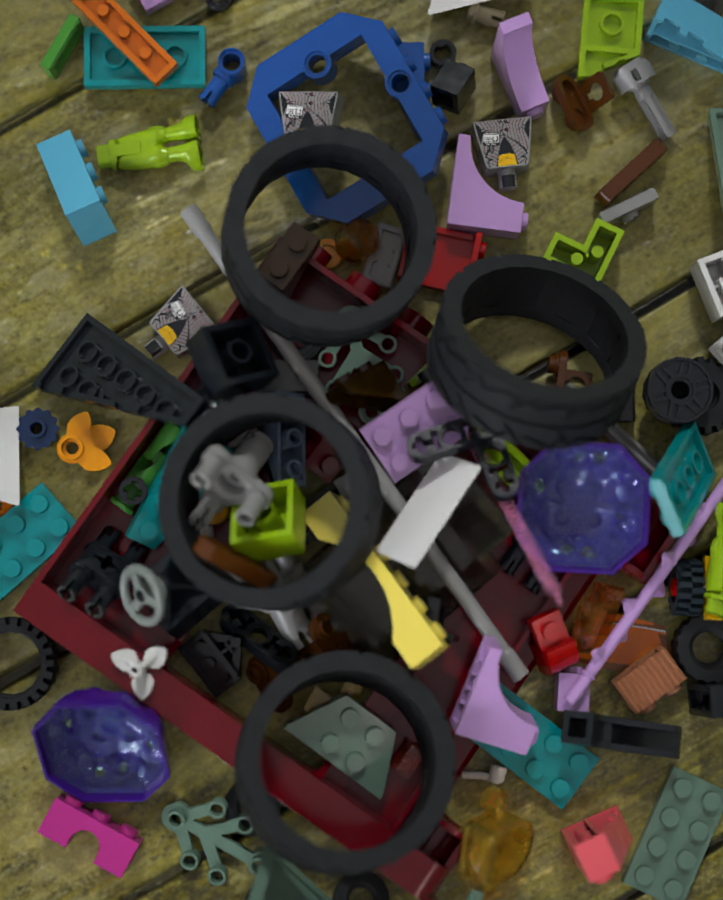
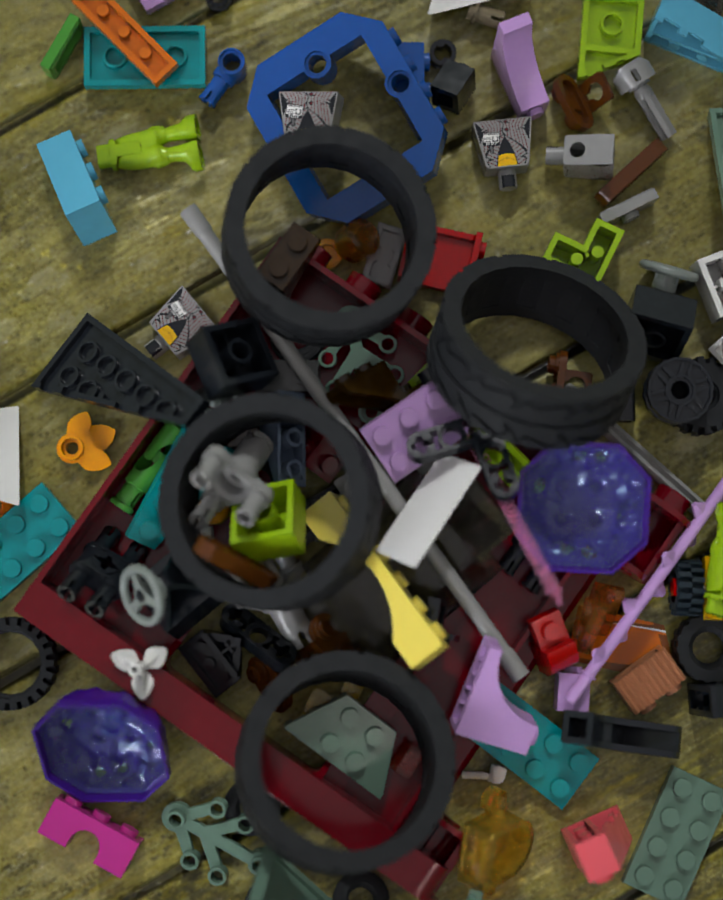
dark blue piece [16,408,60,450] -> none
black bush [119,476,147,505] -> none
lavender arch [446,134,528,240] -> none
teal plate [649,421,717,538] -> none
none -> light grey torso [545,134,615,181]
none -> black piece [628,259,700,363]

